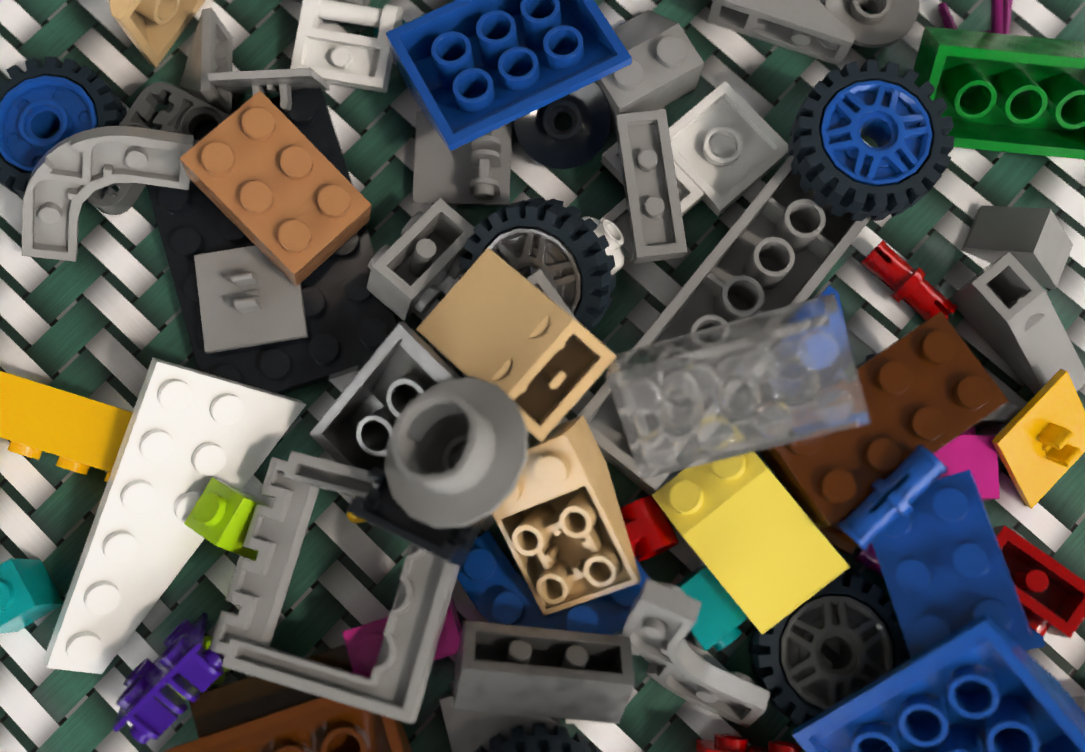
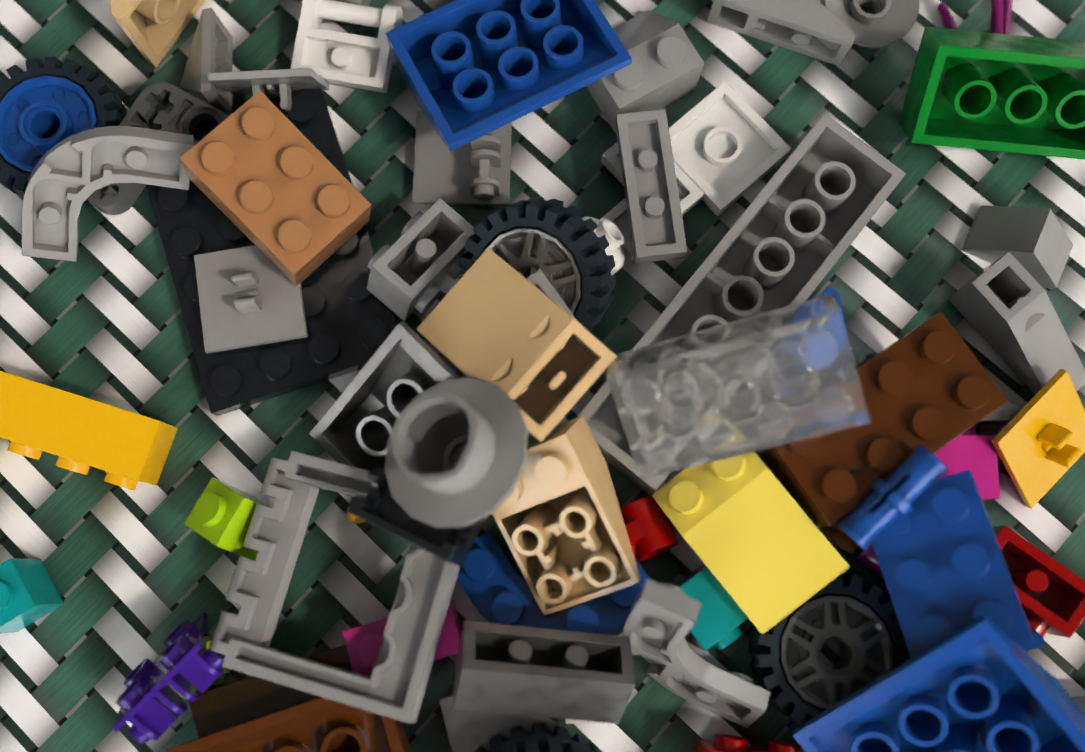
white wing [44,358,306,674] -> none
black dish [514,82,611,169] -> none
wheel [788,60,954,221] -> none
red pin [860,240,958,321] -> none

